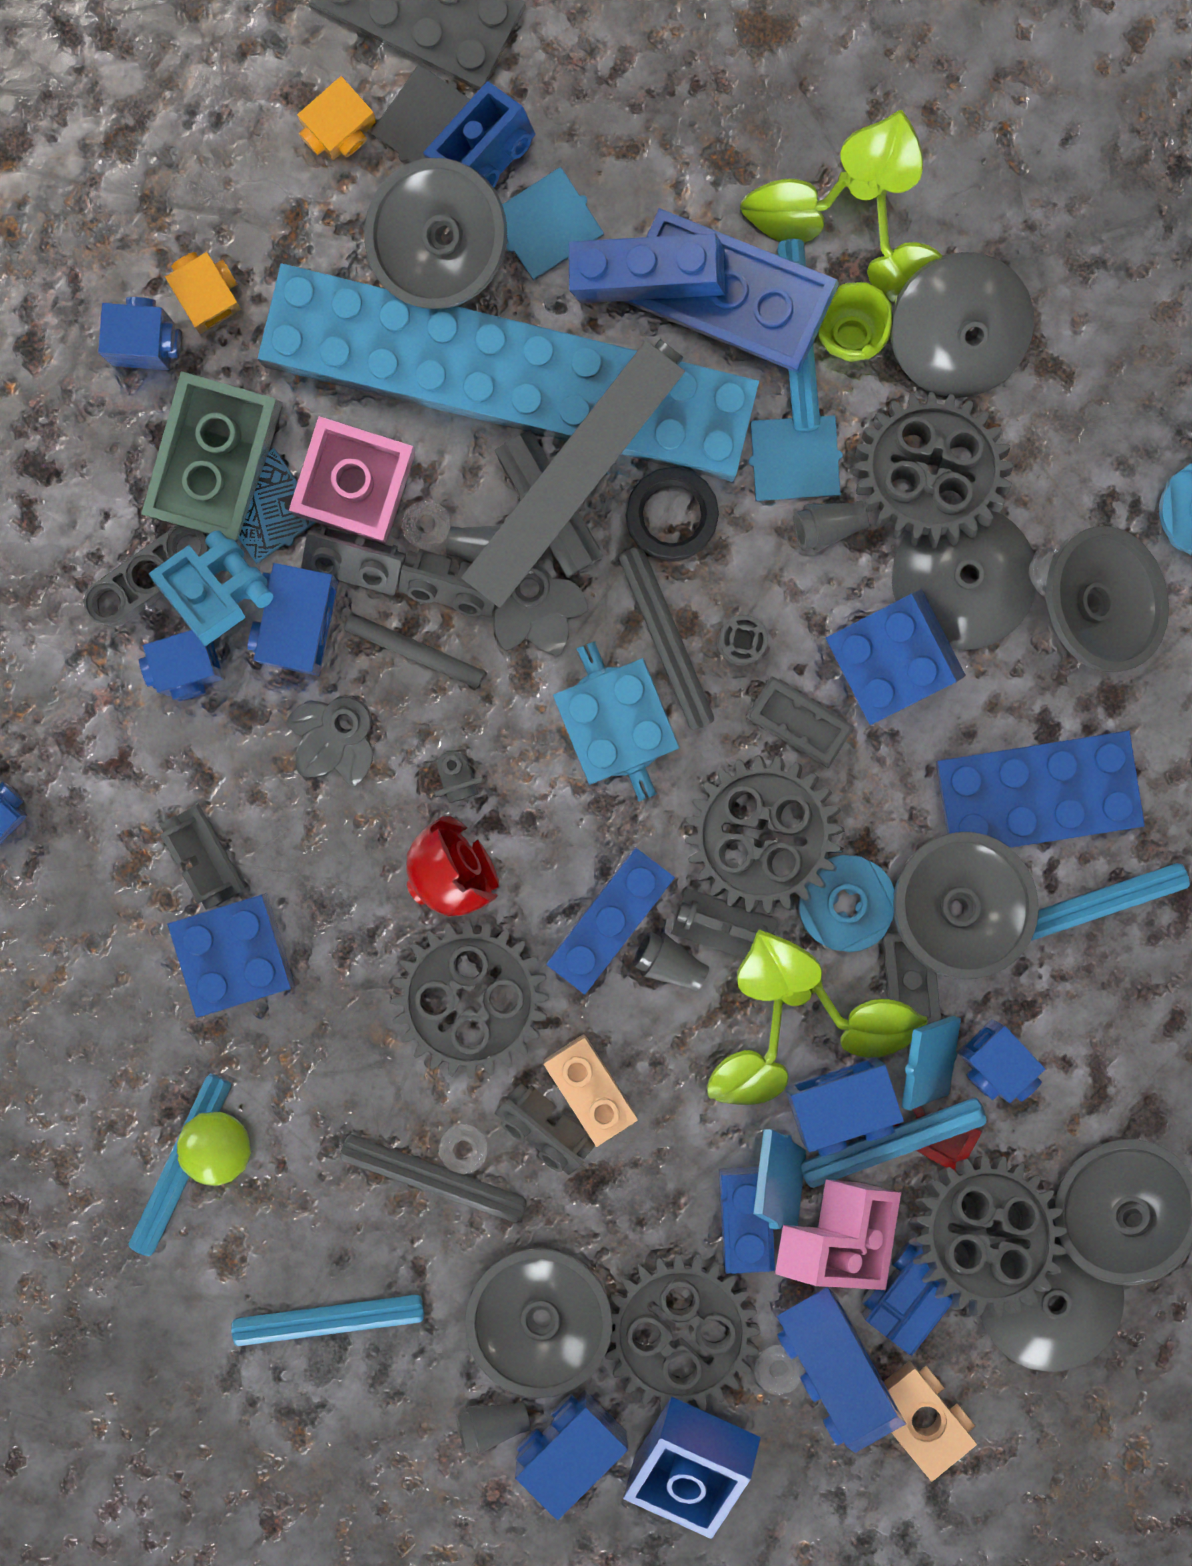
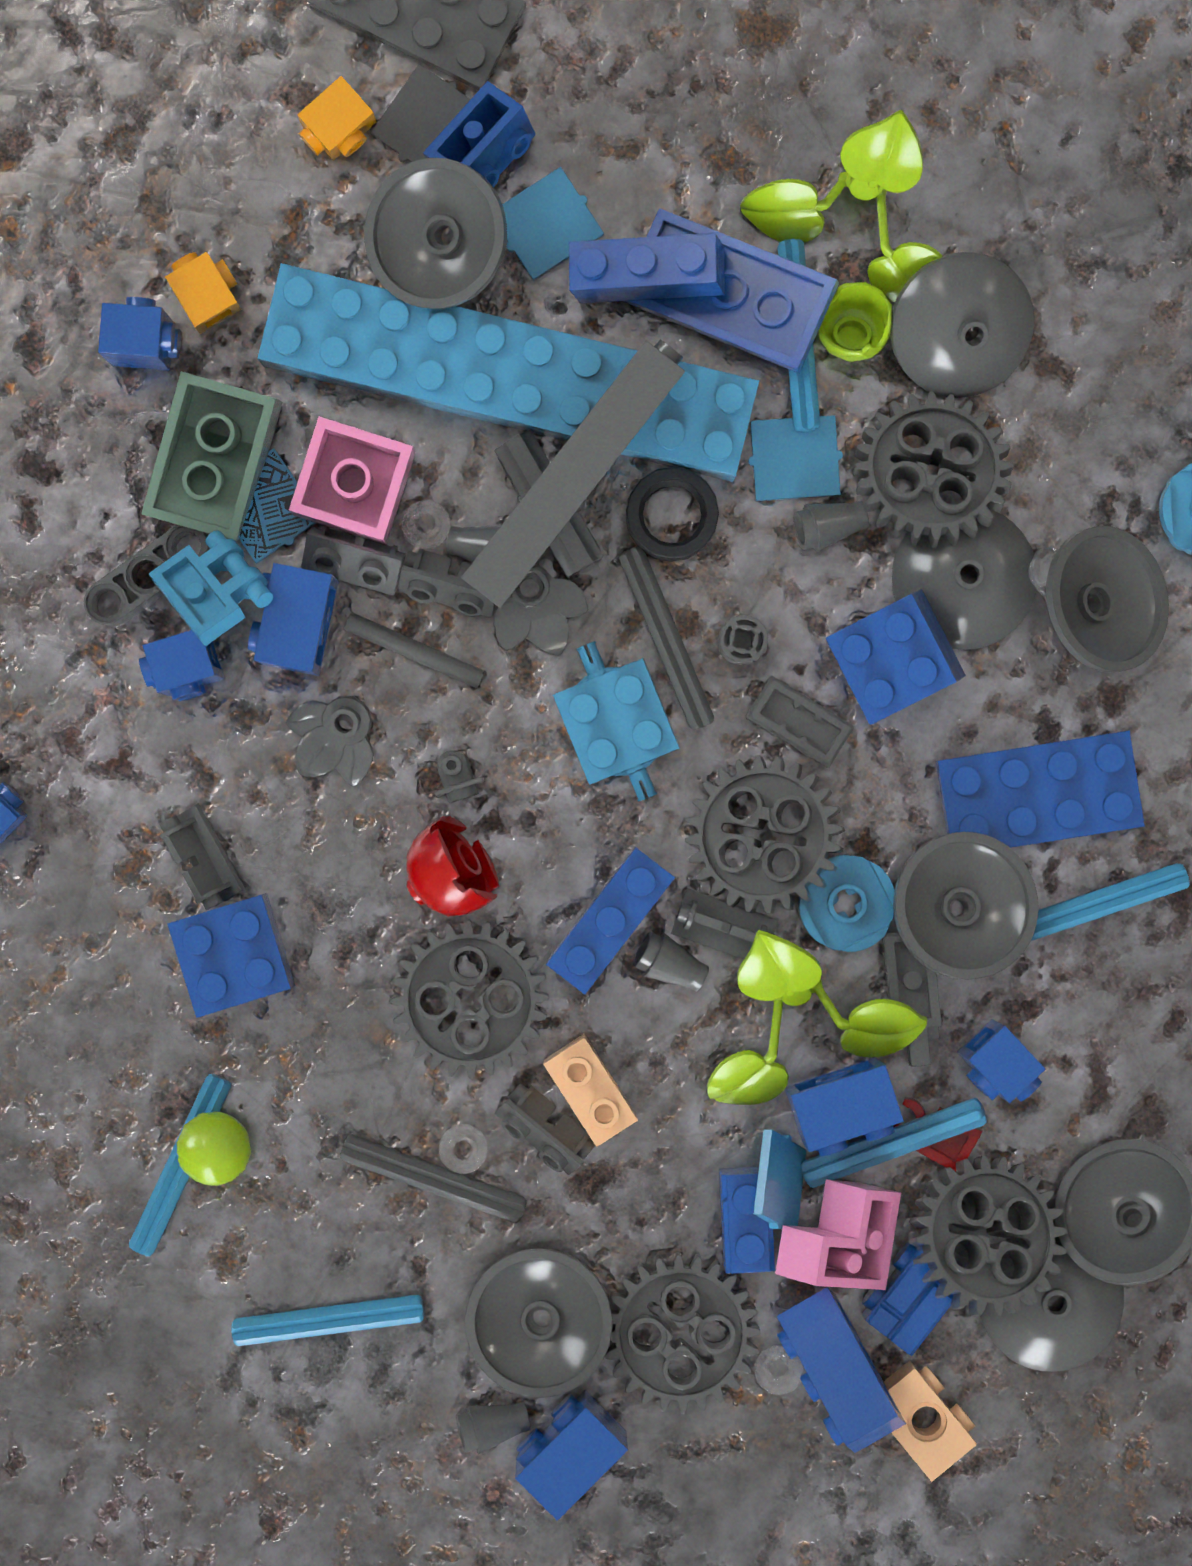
blue brick [623,1396,761,1539] -> none
dark azure piece [901,1016,961,1110] -> none

